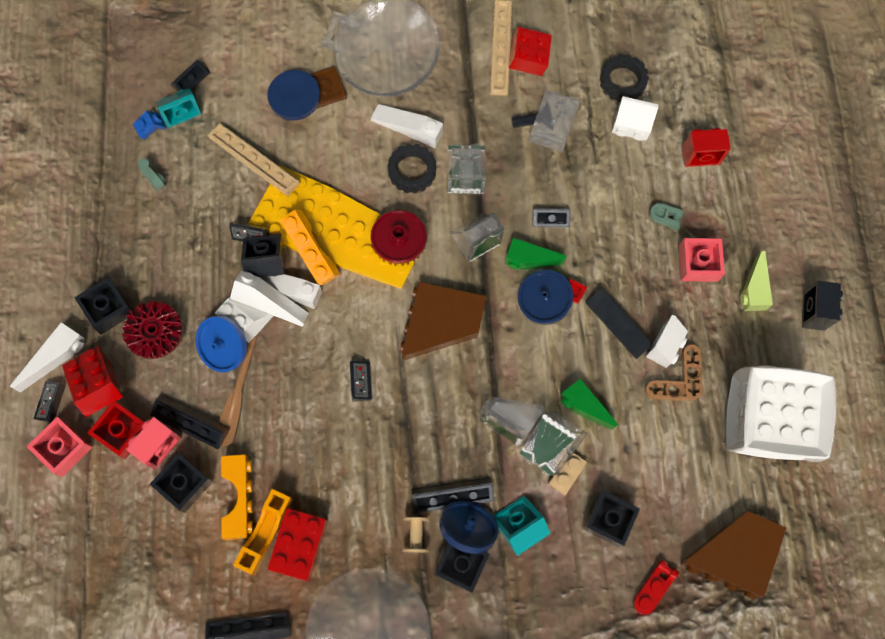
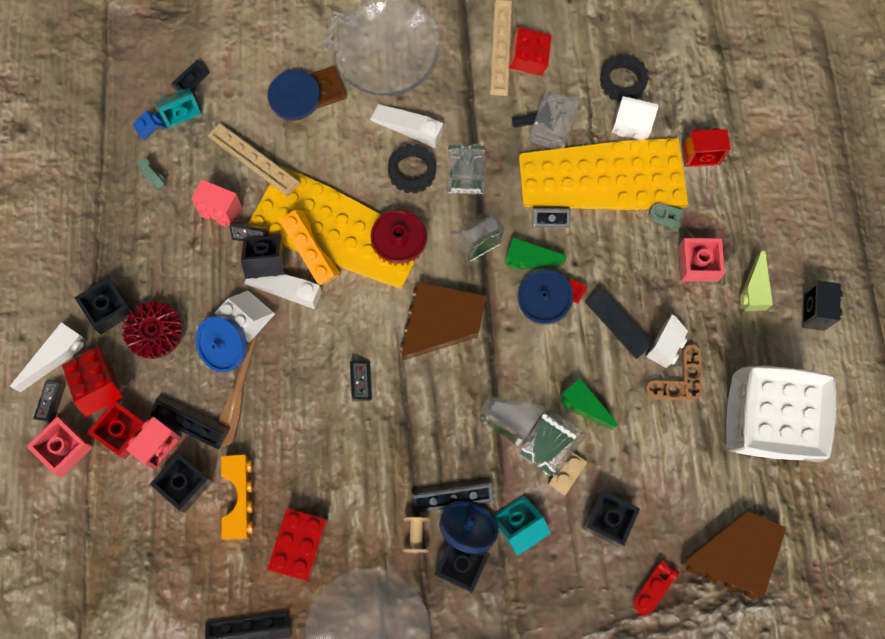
white slope [230,271,309,327] -> none
light orange arch [233,489,293,575] -> none
none -> coral brick [191,180,243,227]
none -> yellow wing [519,138,688,210]

